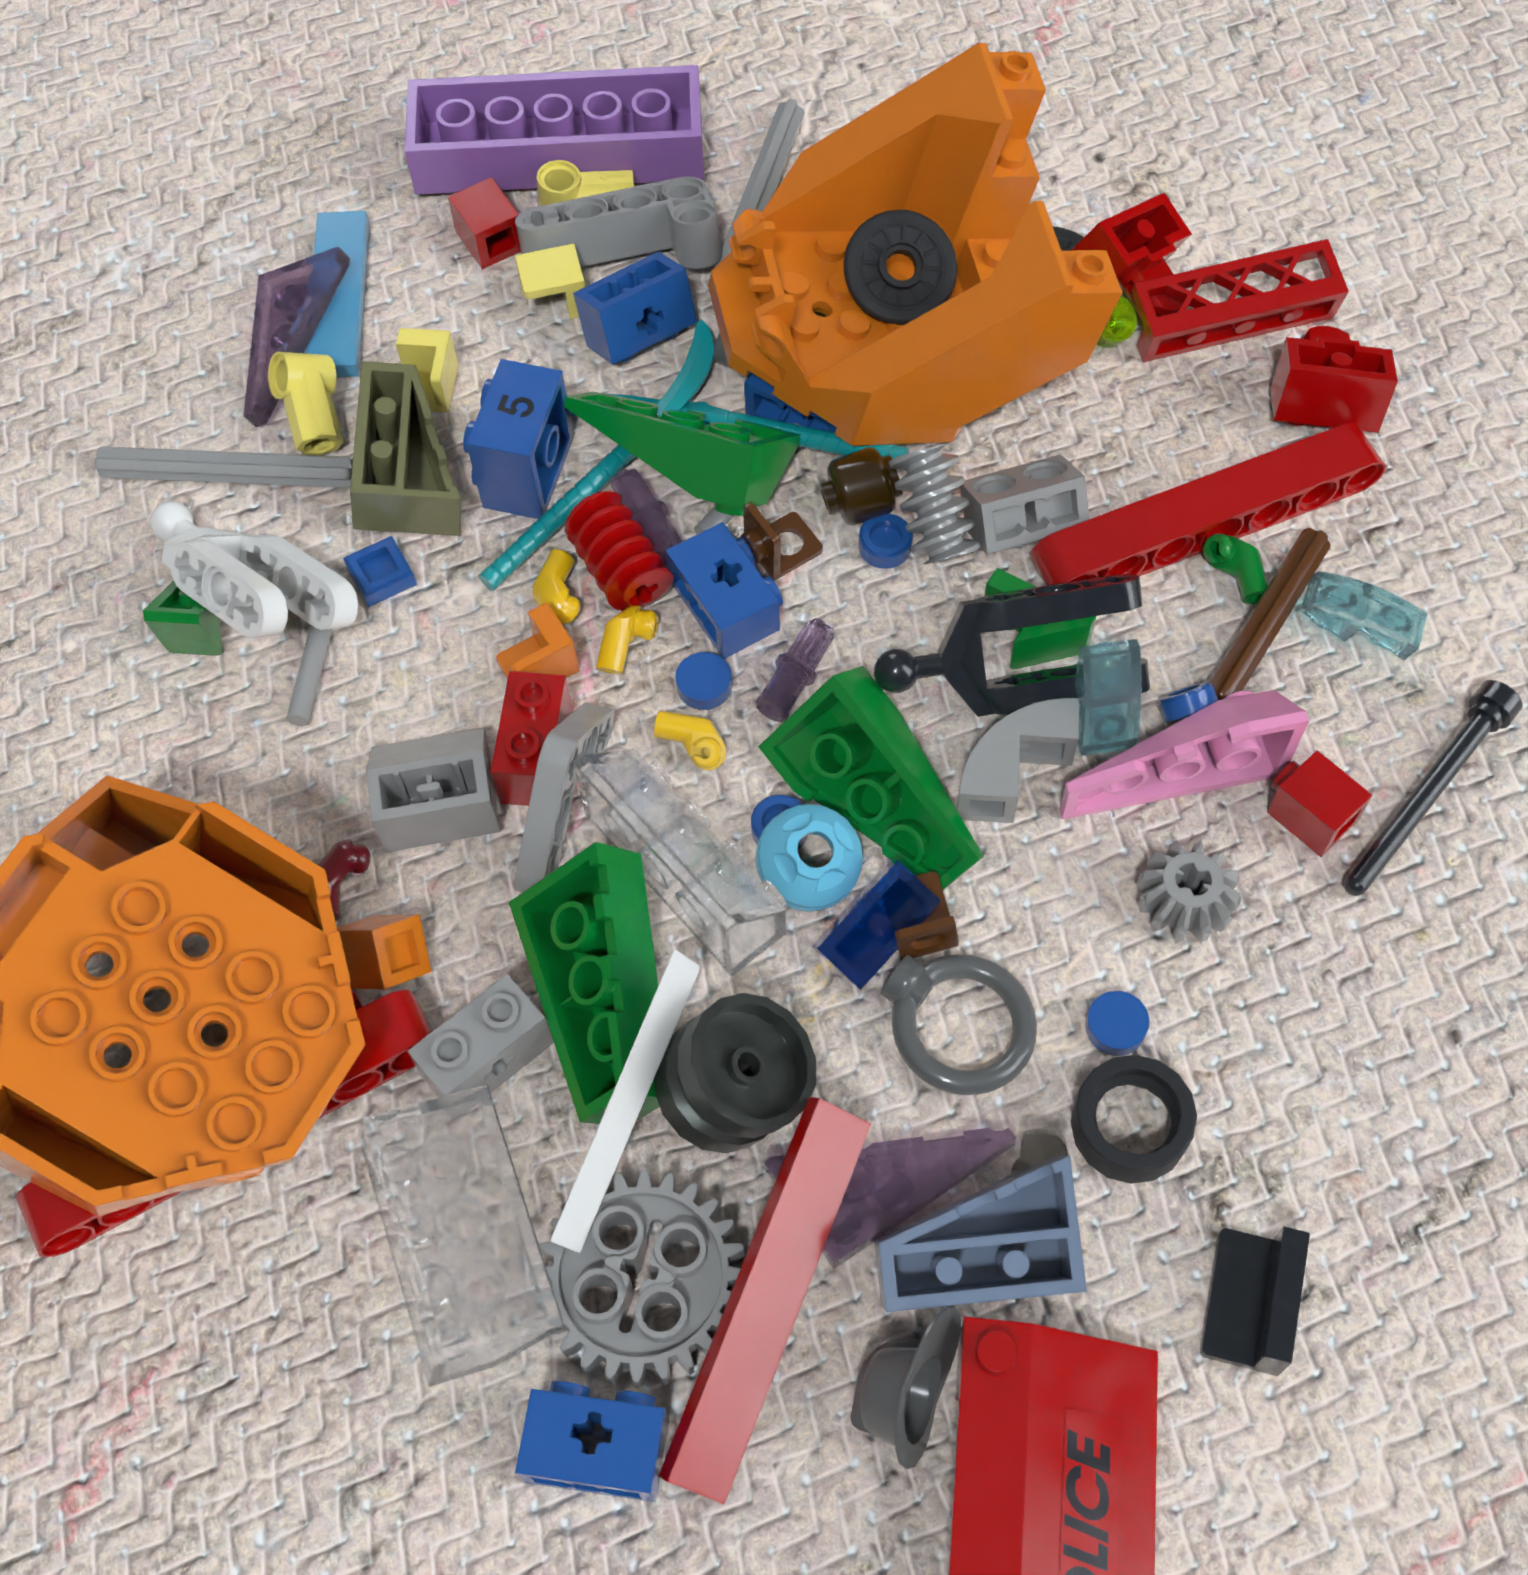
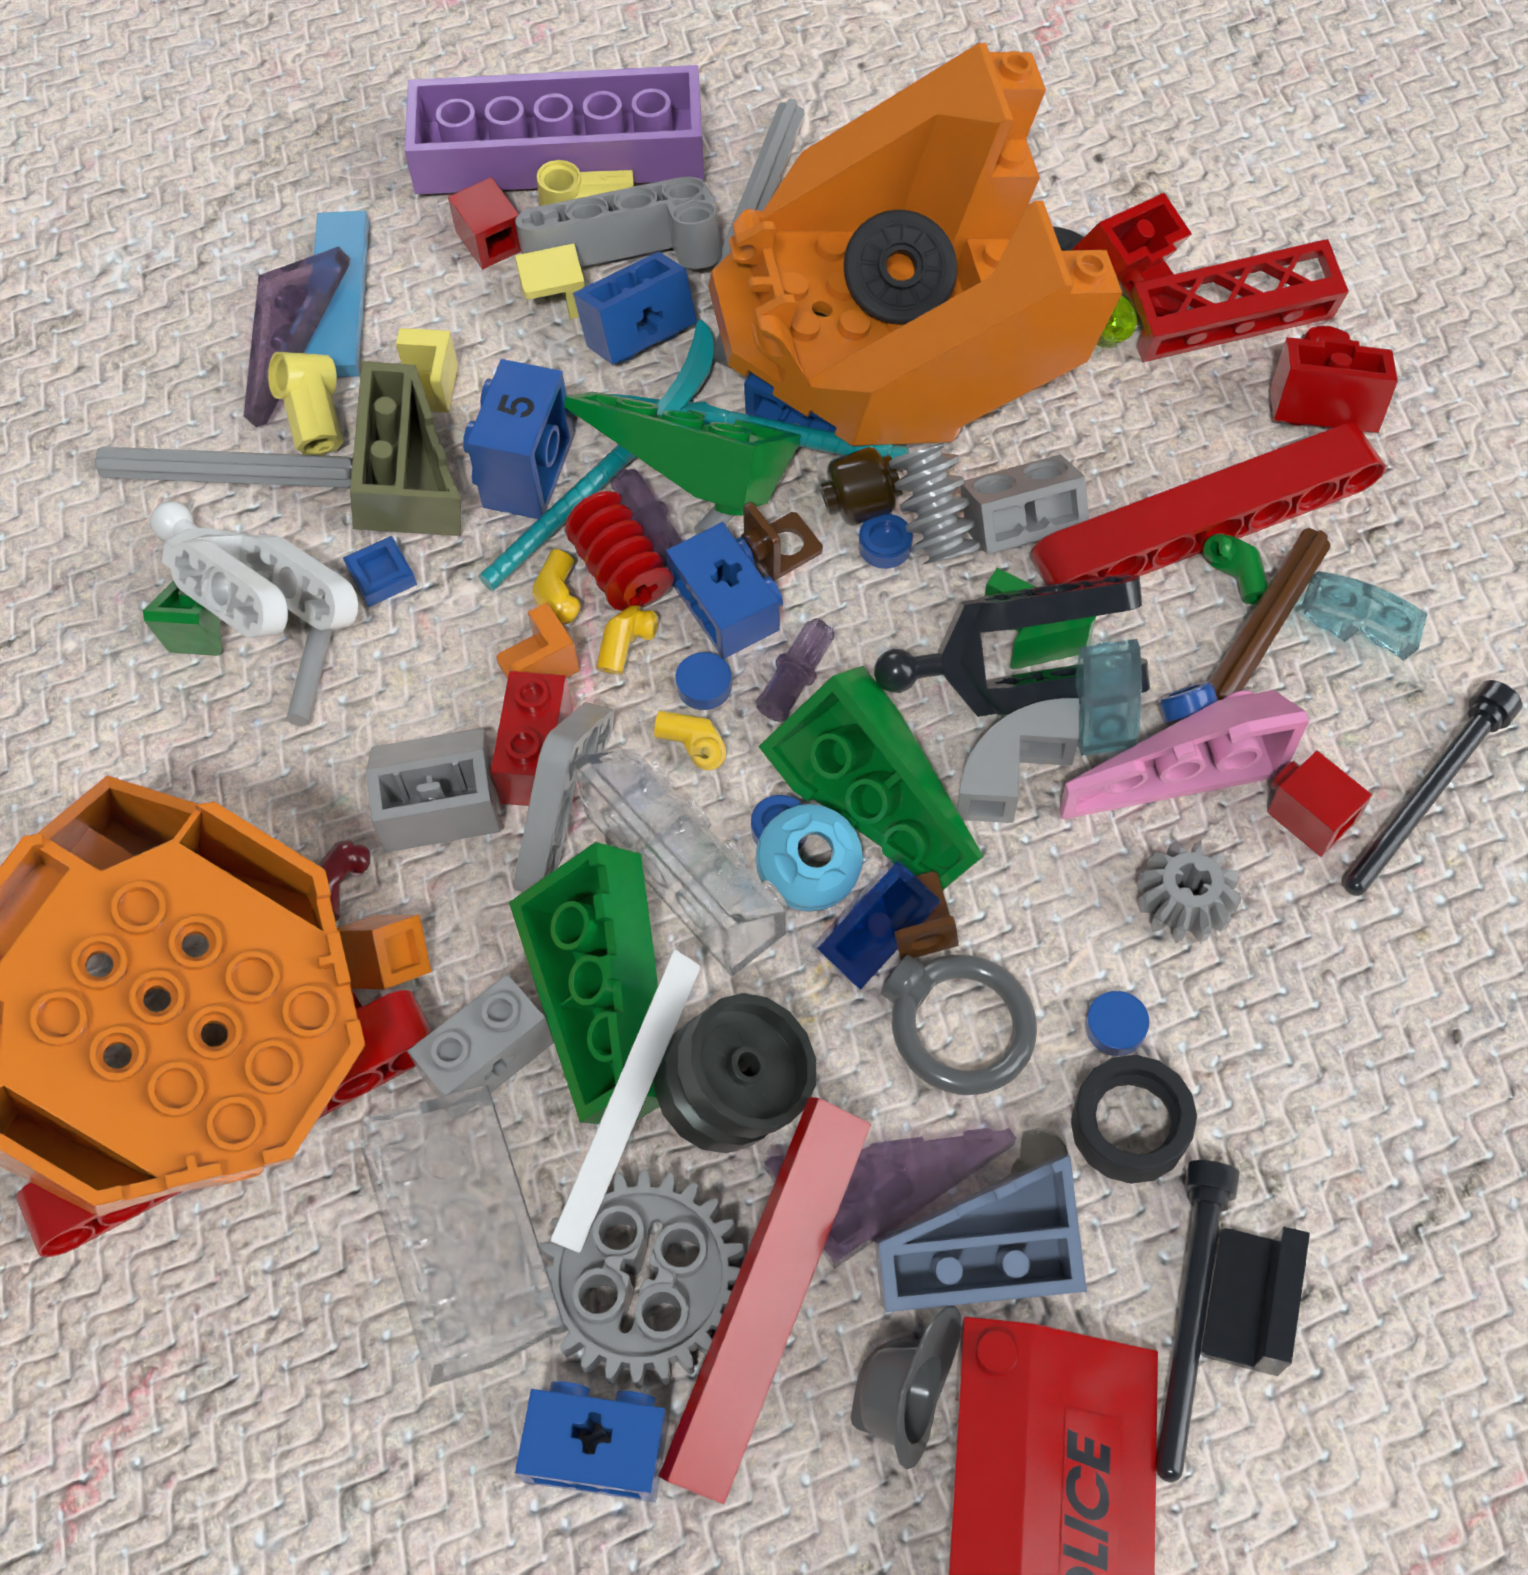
none -> black piece [1156,1160,1240,1483]

